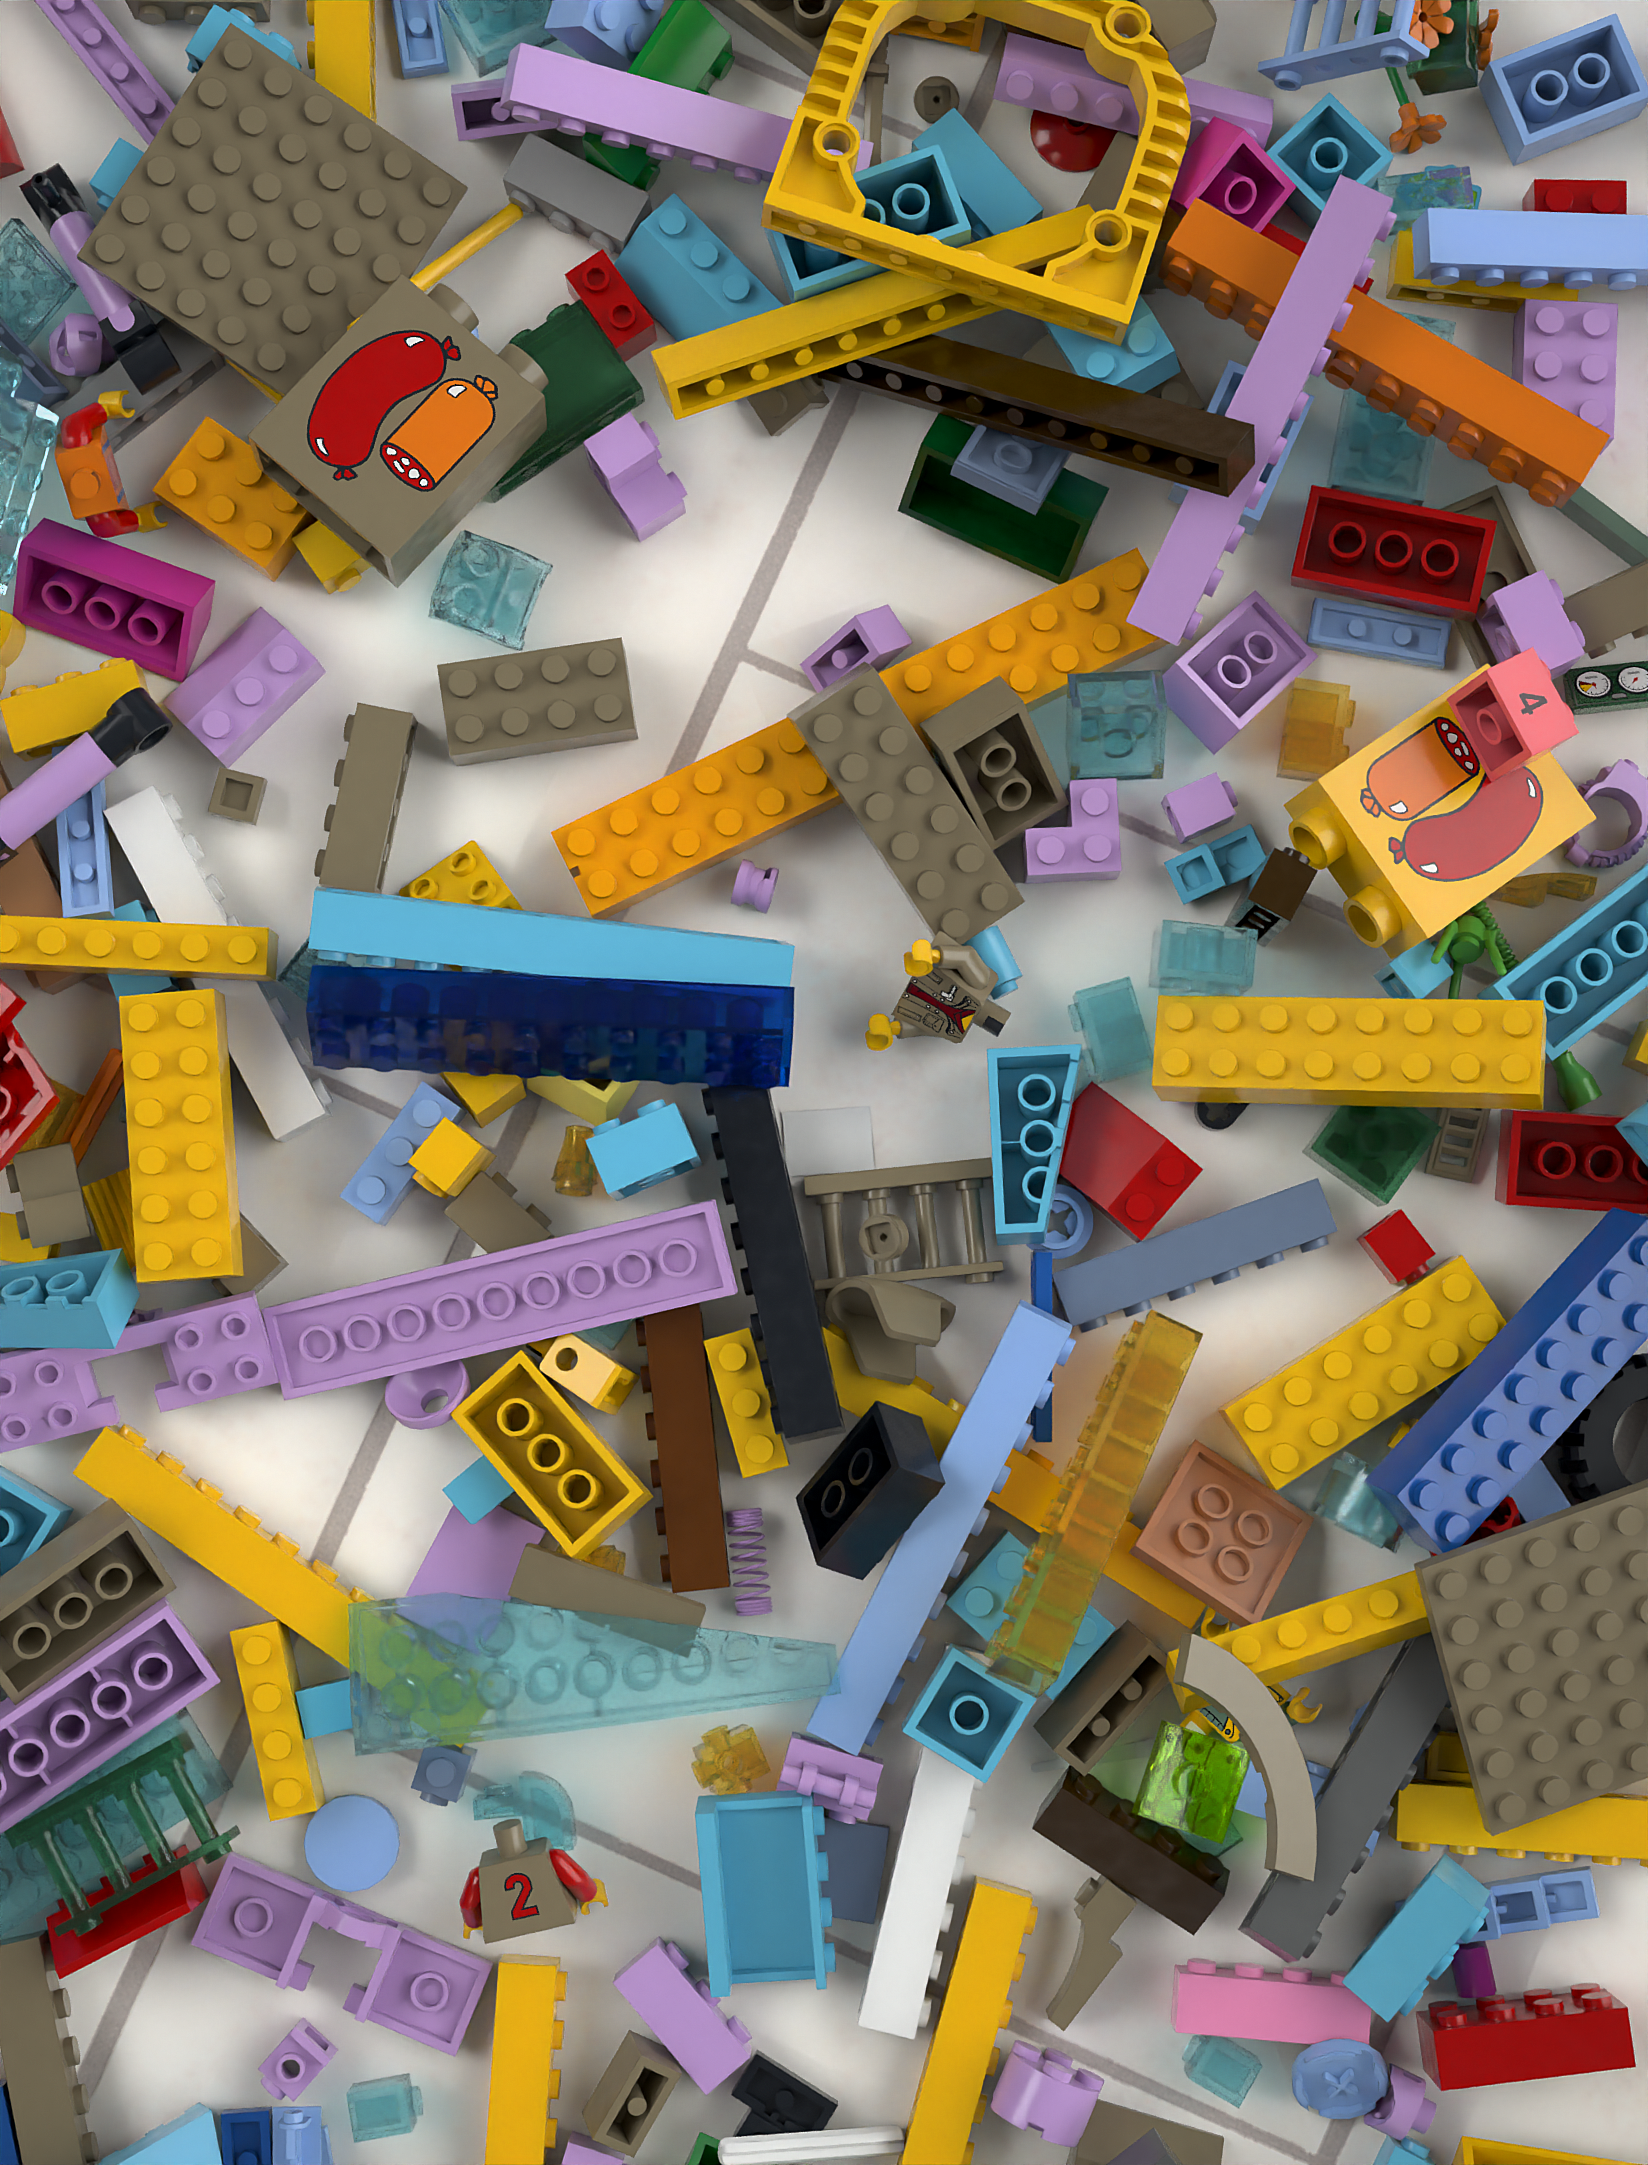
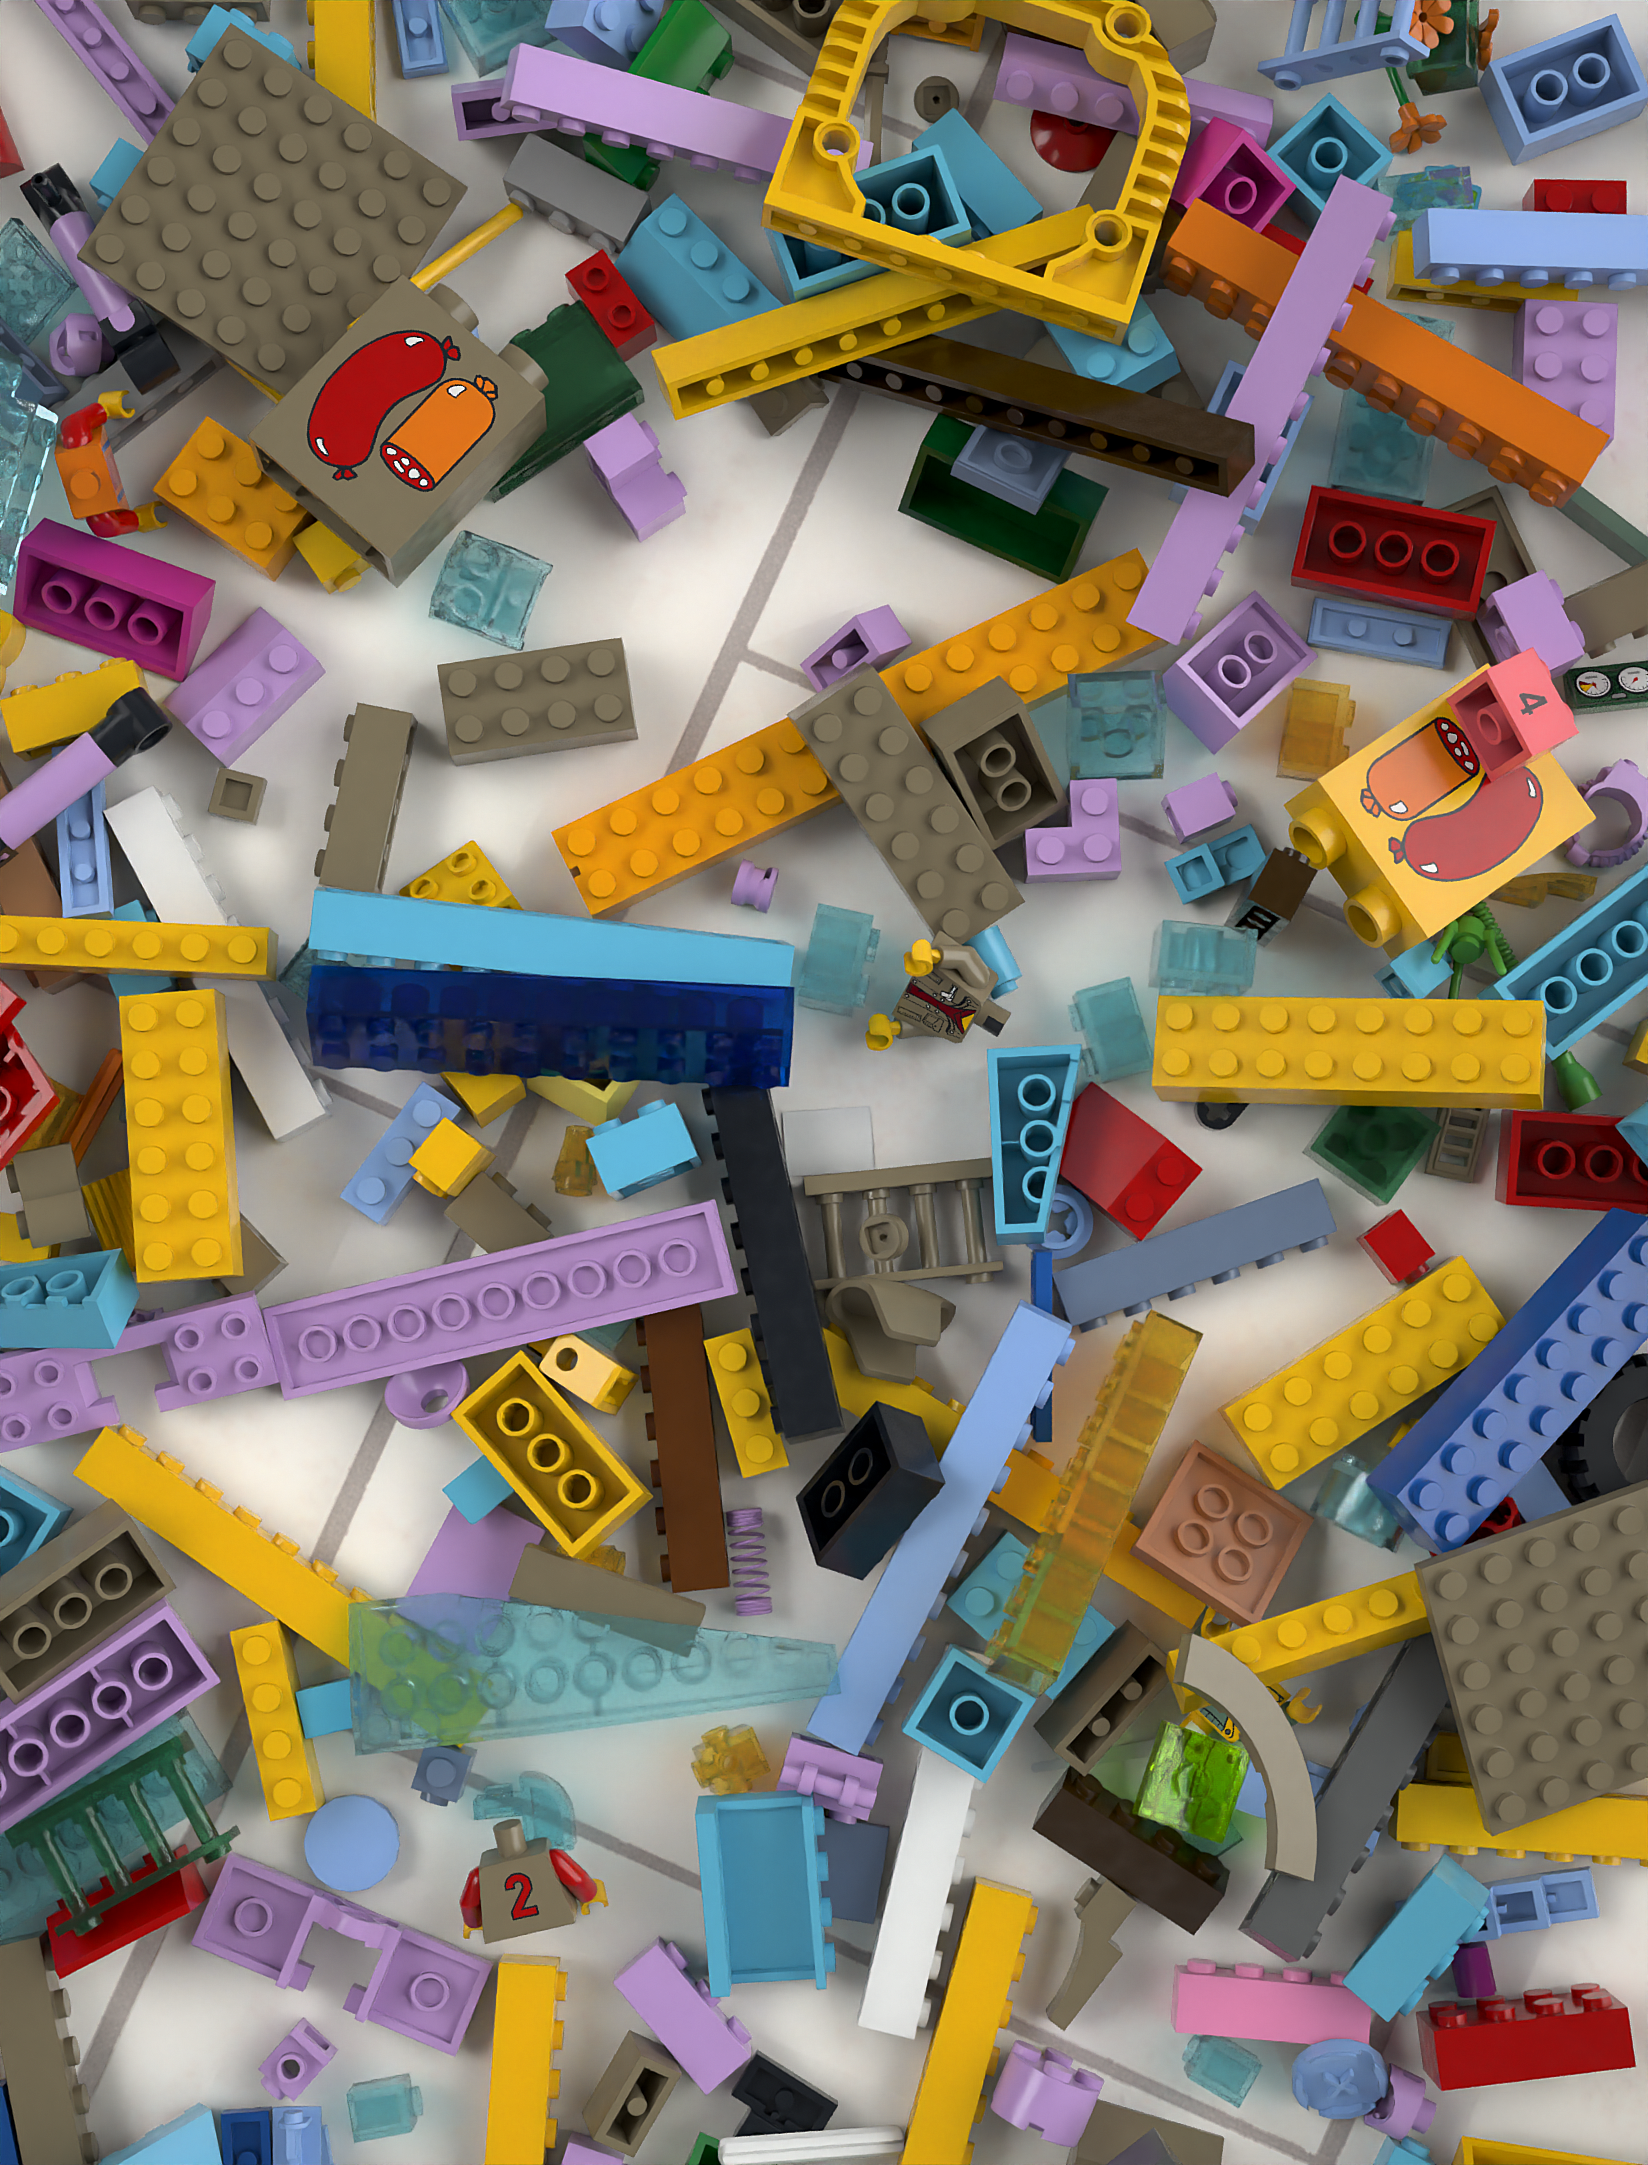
none -> clear light blue brick [797,903,881,1018]

